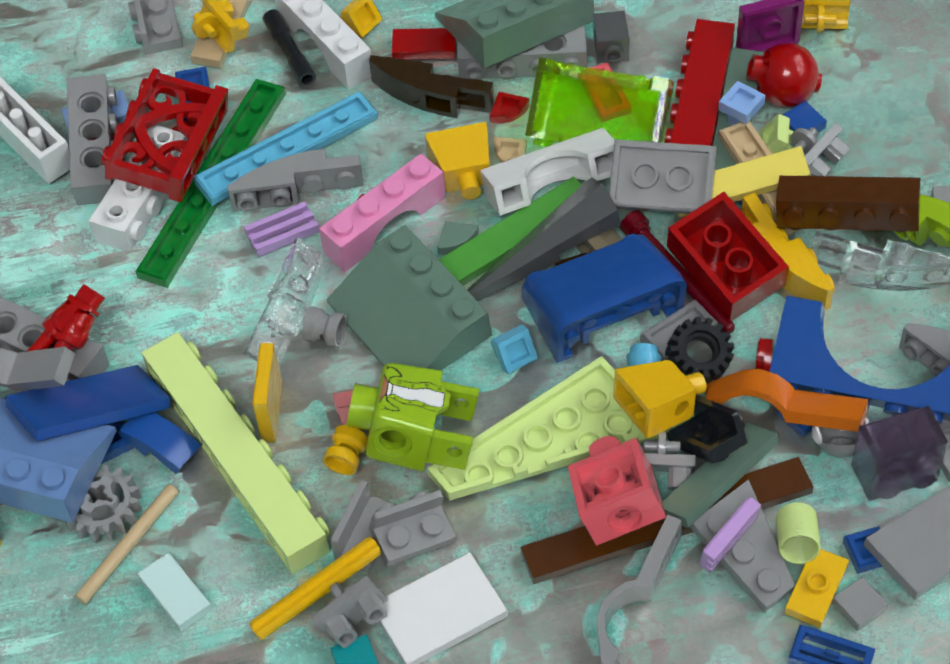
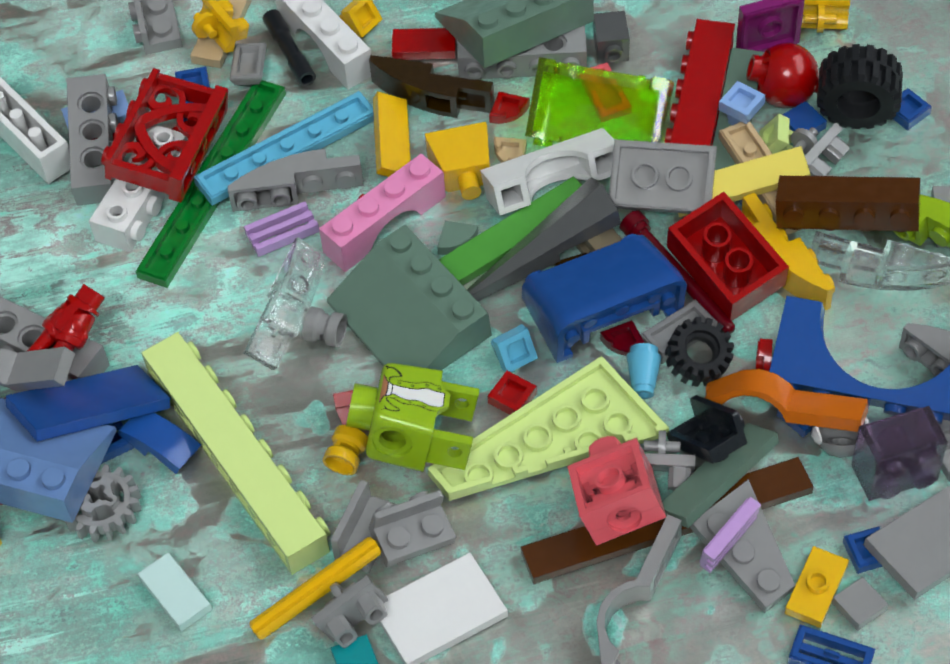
tan bar [74,484,179,605] -> none
yellow tile [252,343,283,443] -> none
yellow torso [613,360,707,438] -> none
yellowish green piece [776,502,821,564] -> none
none -> light grey tile [230,43,266,85]
none -> yellow tile [373,91,411,177]
none -> red tile [487,370,537,415]
none -> dark red tile [600,320,645,356]
none -> black tyre [817,44,903,129]
none -> blue tile [893,88,932,131]

